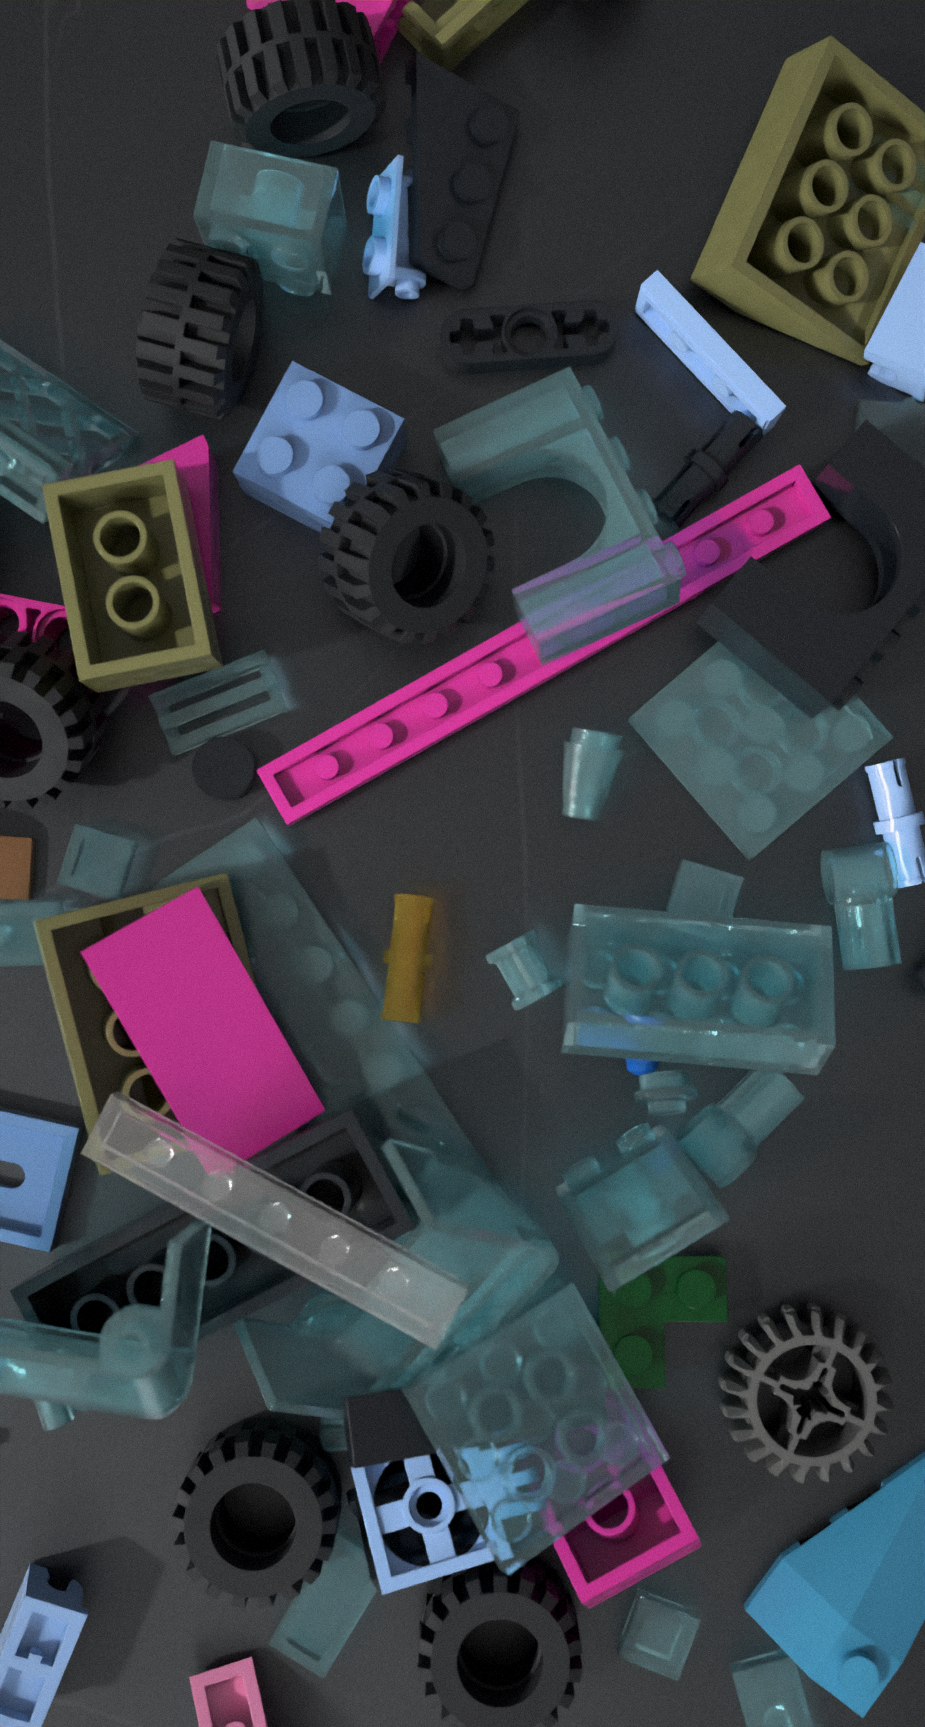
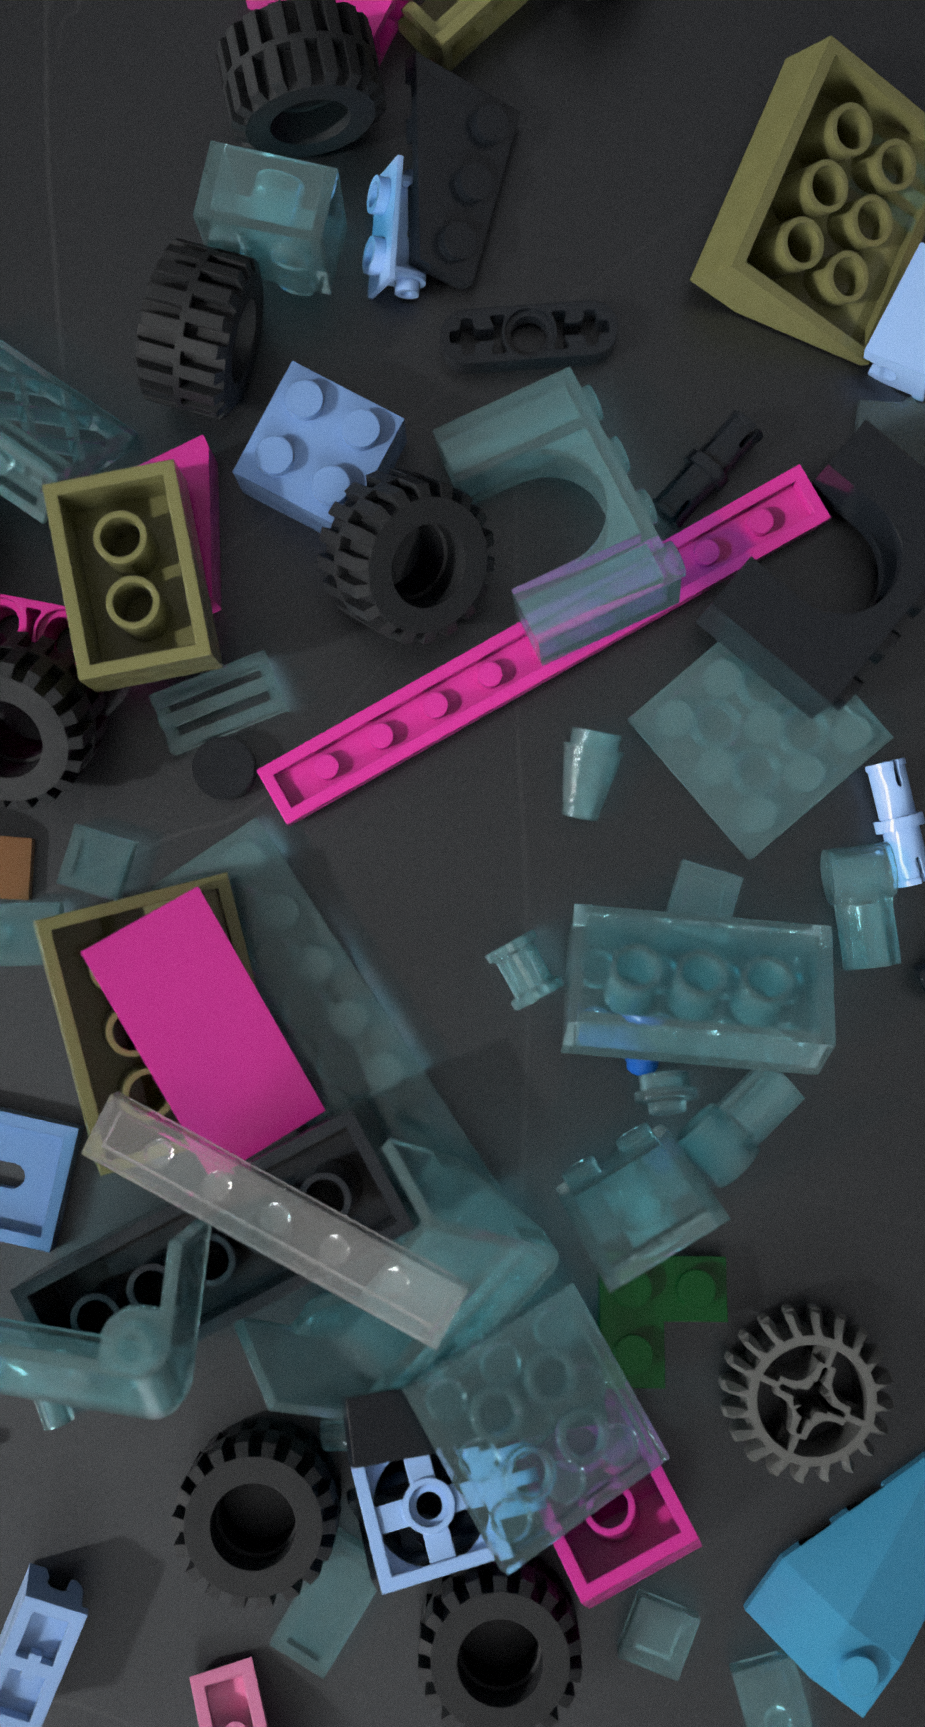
clear yellow pin [380,894,434,1024] -> none
light blue tile [635,270,787,436] -> none

